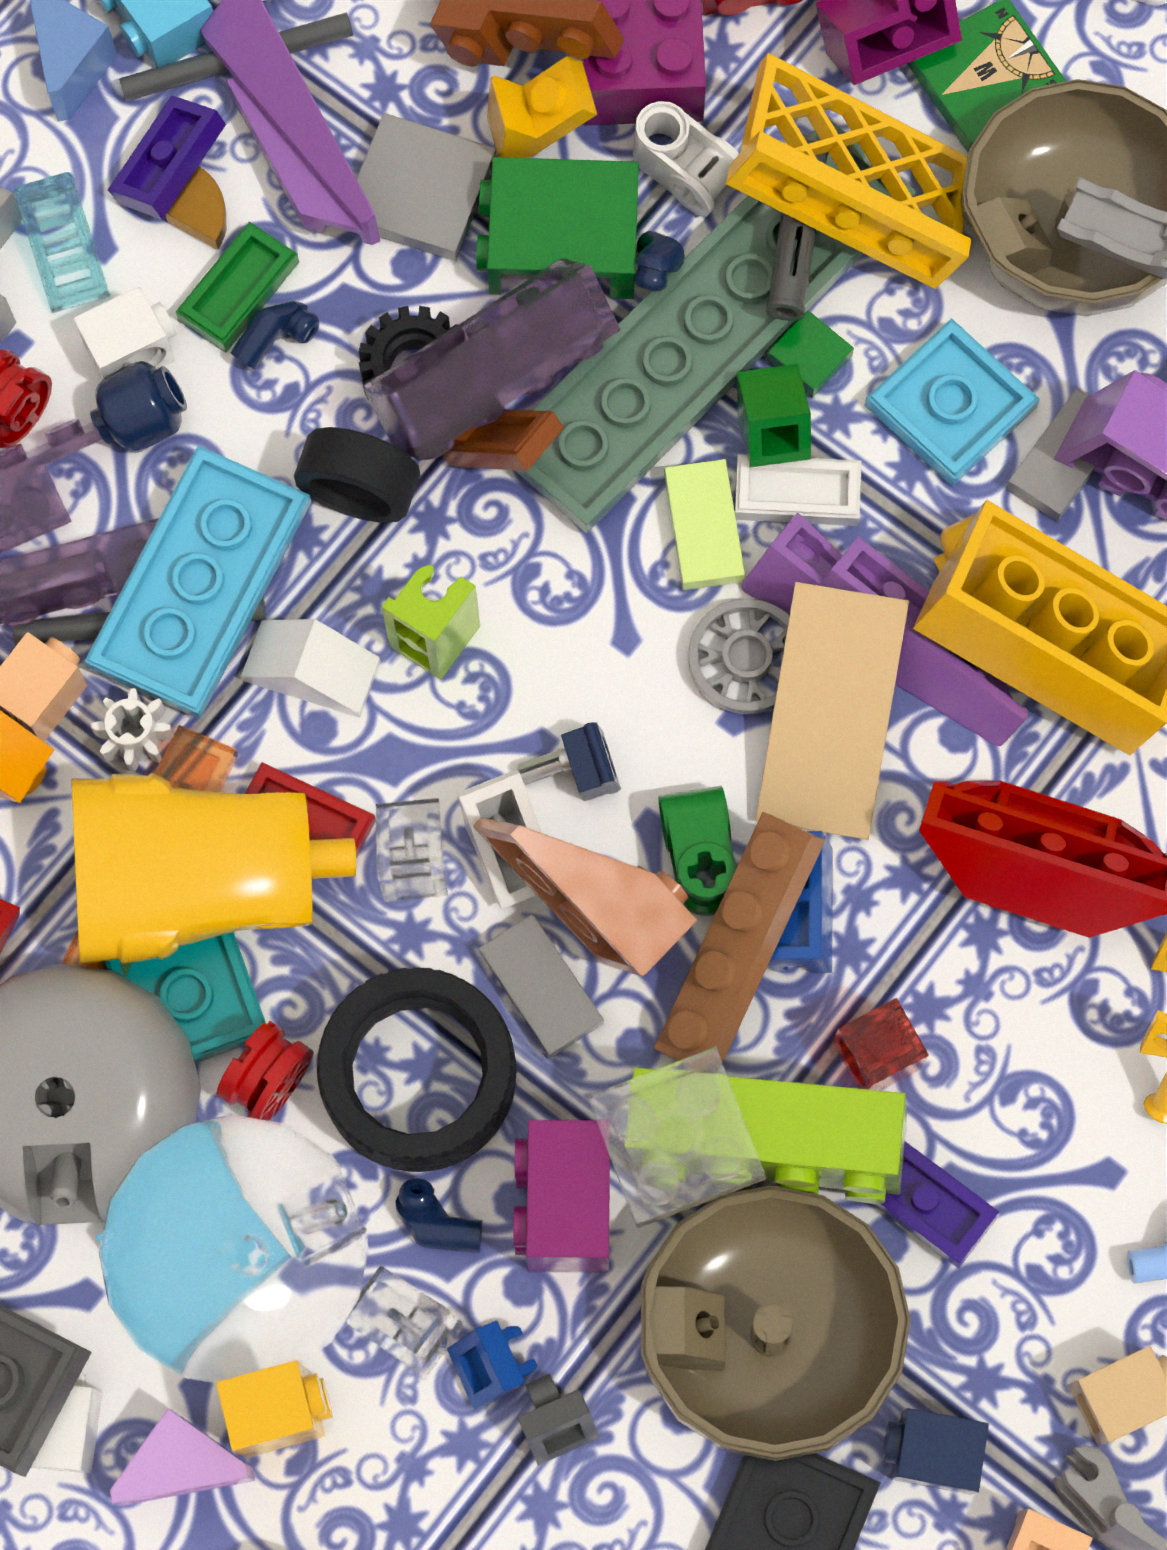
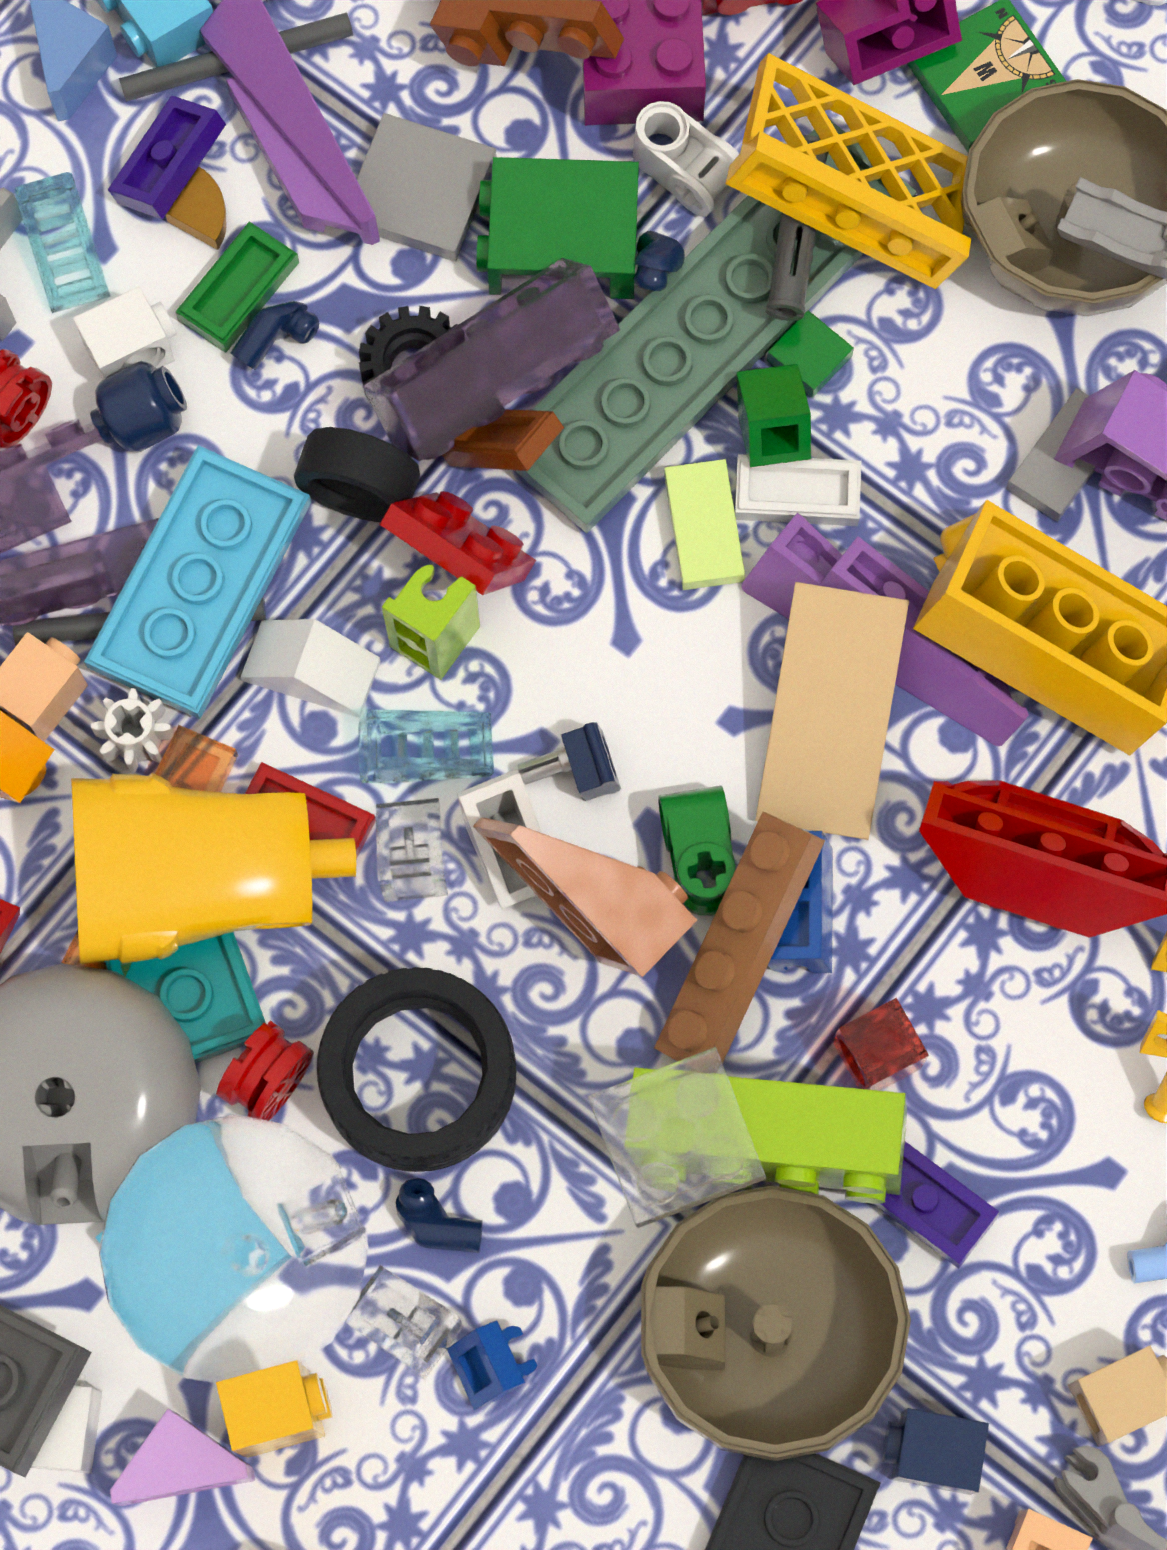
light grey tile [479,914,604,1059] -> none
yellow slope [487,56,598,158] -> none
magenta brick [513,1120,610,1273] -> none
dark grey tile [517,1374,599,1466] -> none
light grey wheel [688,598,789,714] -> none
medium azure tile [864,318,1040,487] -> none
none -> clear light blue slope [358,709,494,783]
none -> red plate [380,491,536,595]

